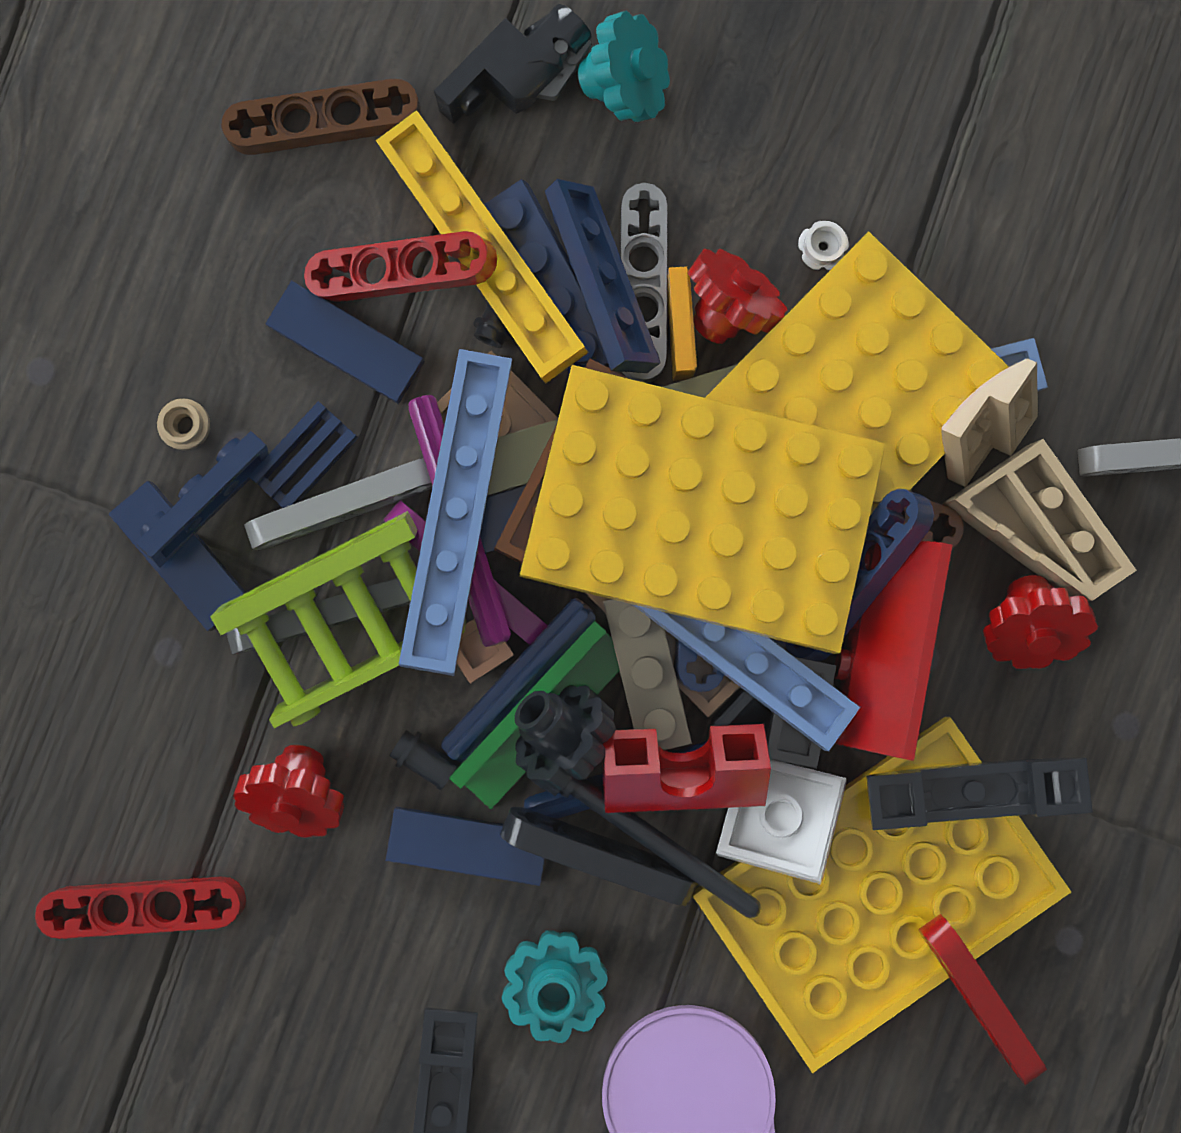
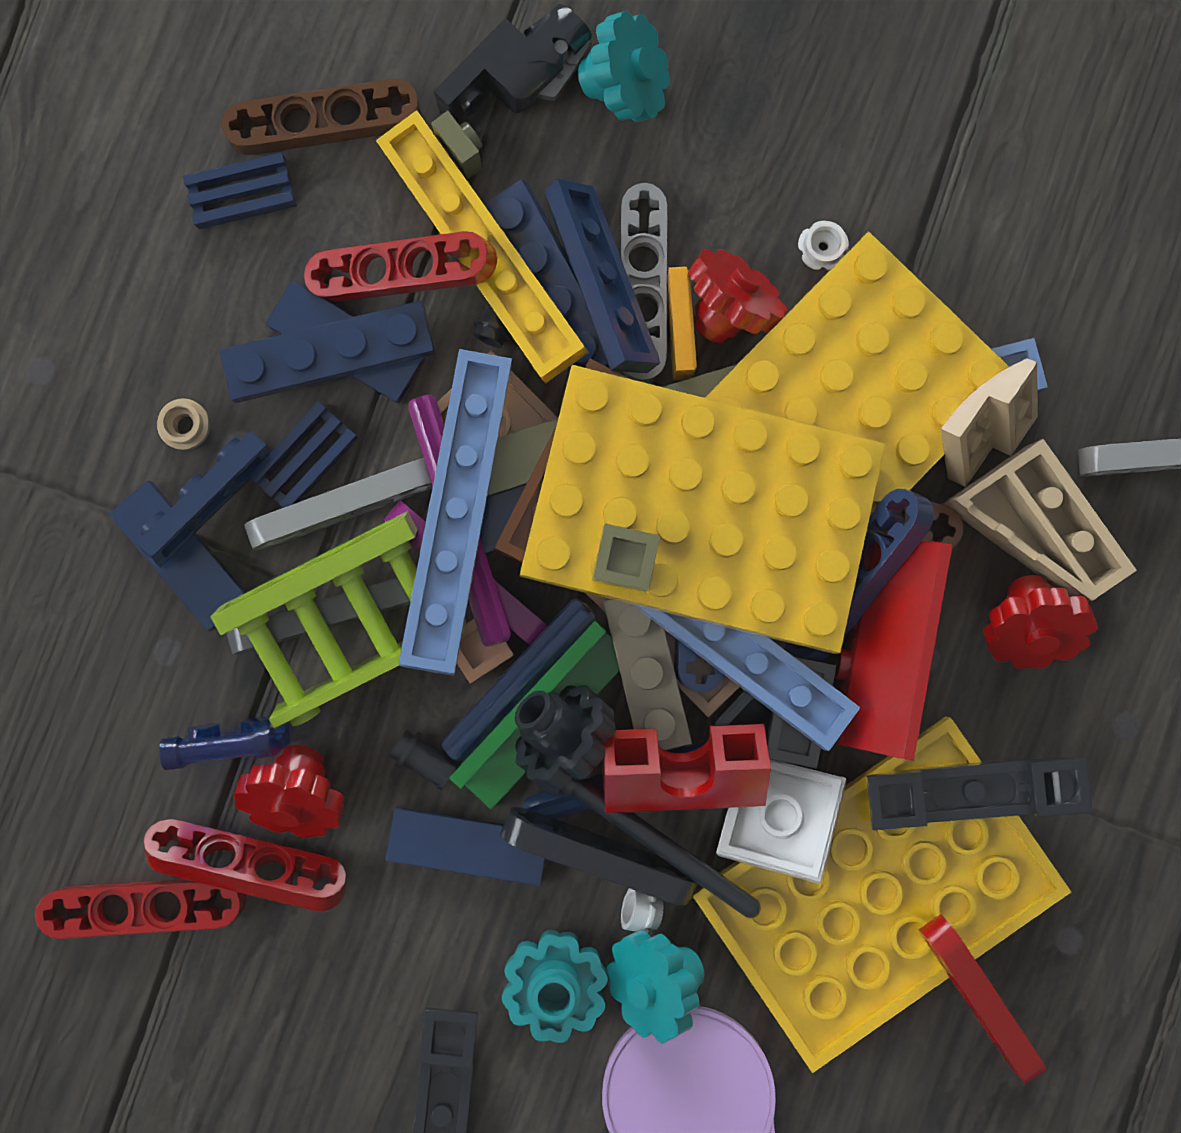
none -> red beam [143,819,346,911]
none -> clear blue plate [159,717,291,770]
none -> dark blue tile [183,152,297,230]
none -> dark blue plate [219,301,436,403]
none -> olive plate [431,111,483,180]
none -> olive plate [592,524,660,593]
none -> teal plant [607,930,704,1044]
none -> white plate [621,889,663,933]

